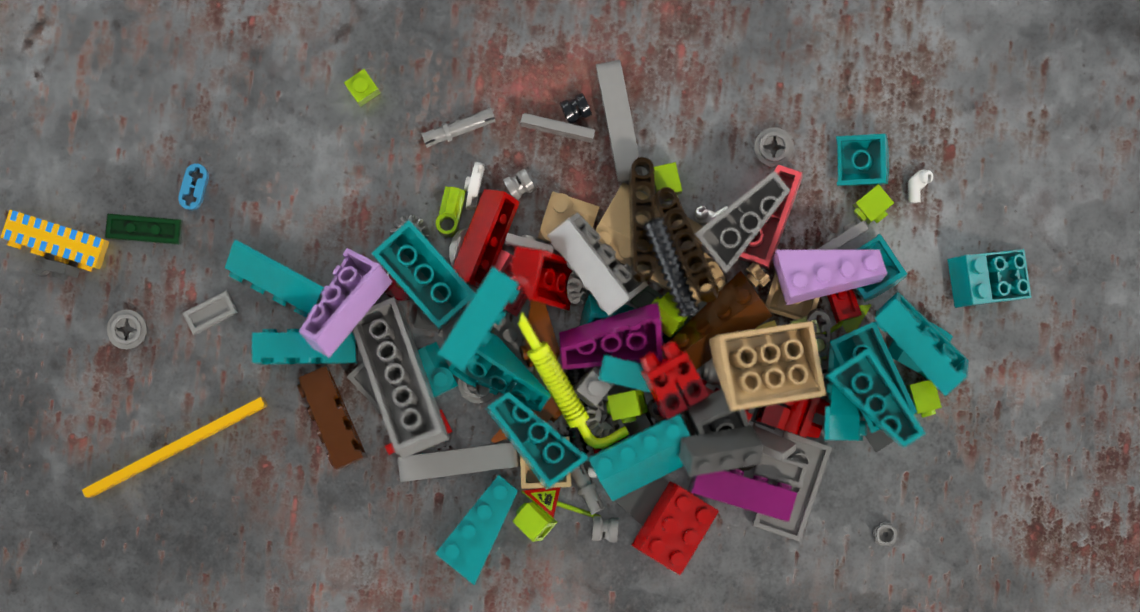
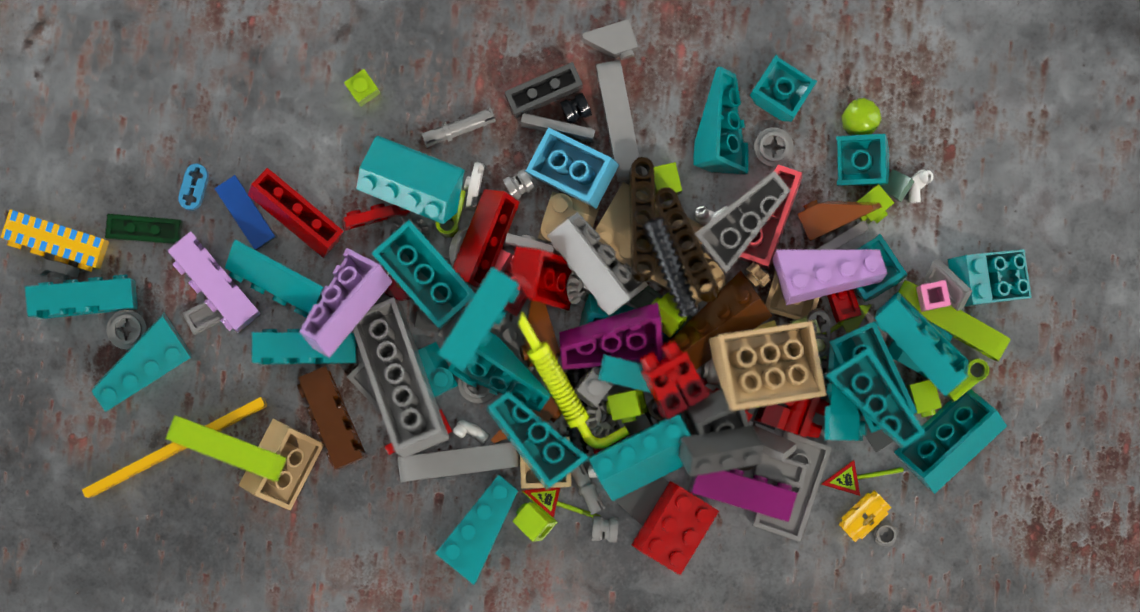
none -> teal wedge [25,274,138,319]
none -> teal wedge [91,312,192,412]
none -> lime beam [165,415,287,482]
none -> lavender wedge [167,231,261,333]
none -> blue tile [214,175,276,250]
none -> tan slope [239,419,324,511]
none -> red brick [248,168,344,258]
none -> red plate [342,203,410,231]
none -> teal slope [356,135,465,224]
none -> white arm [453,420,490,445]
none -> dark grey brick [505,62,583,119]
none -> medium azure brick [526,127,619,209]
none -> light grey slope [582,19,638,60]
none -> teal wedge [693,66,749,175]
none -> teal slope [750,55,817,122]
none -> dark orange slope [798,200,882,241]
none -> piece [821,460,904,496]
none -> yellow piece [838,490,891,542]
none -> lime hair [842,98,881,135]
none -> sand green tile [881,169,914,202]
none -> teal slope [894,389,1007,494]
none -> lime beam [898,280,1011,362]
none -> bright pink brick [916,280,951,312]
none -> light grey tile [925,259,972,311]
none -> lime piece [947,359,989,402]

